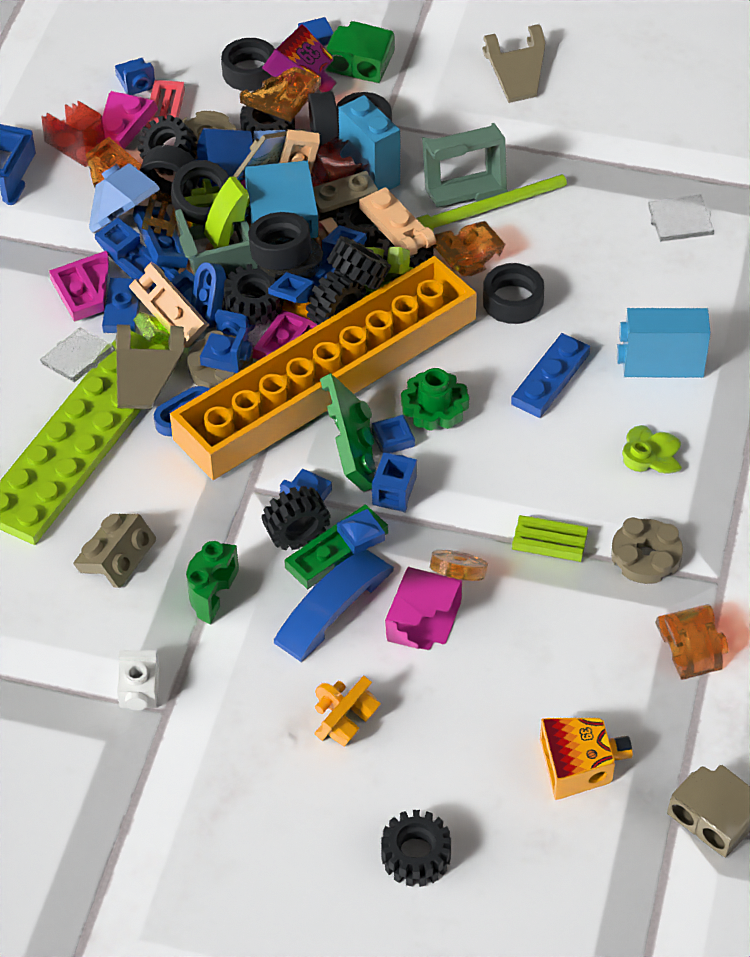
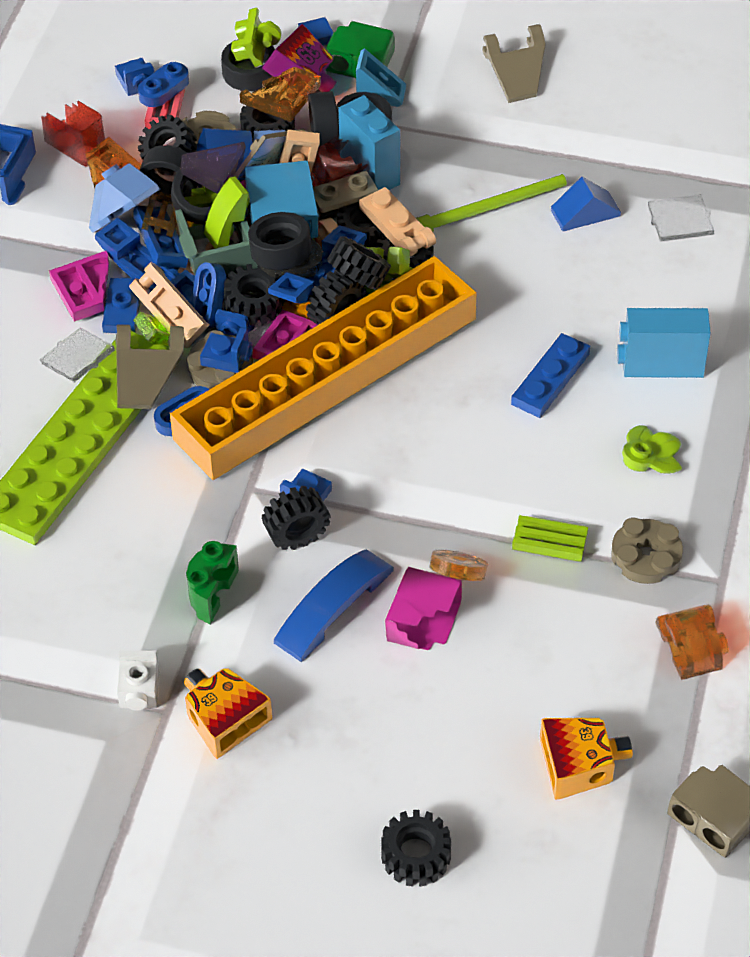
dark tan bracket [73,514,156,588] -> none
dark pink wing [97,91,158,150] -> none
green plate [284,504,388,590] -> none
light orange hips [314,675,381,747] -> none
green wing [320,373,376,492] -> none
blue tile [337,509,385,555] -> none
blue tile [372,415,415,454] -> none
blue brick [372,452,417,513] -> none
green plant [401,368,469,431] -> none
sand green piece [422,123,508,207] -> none
clear orange cylinder [433,221,505,277] -> none
black tyre [483,263,544,324] -> none
none -> blue plate [138,62,189,107]
none -> clear purple slope [180,142,246,194]
none -> torso [184,668,272,759]
none -> lime hips [231,7,282,67]
none -> dark azure slope [356,48,407,107]
none -> blue slope [551,177,621,232]

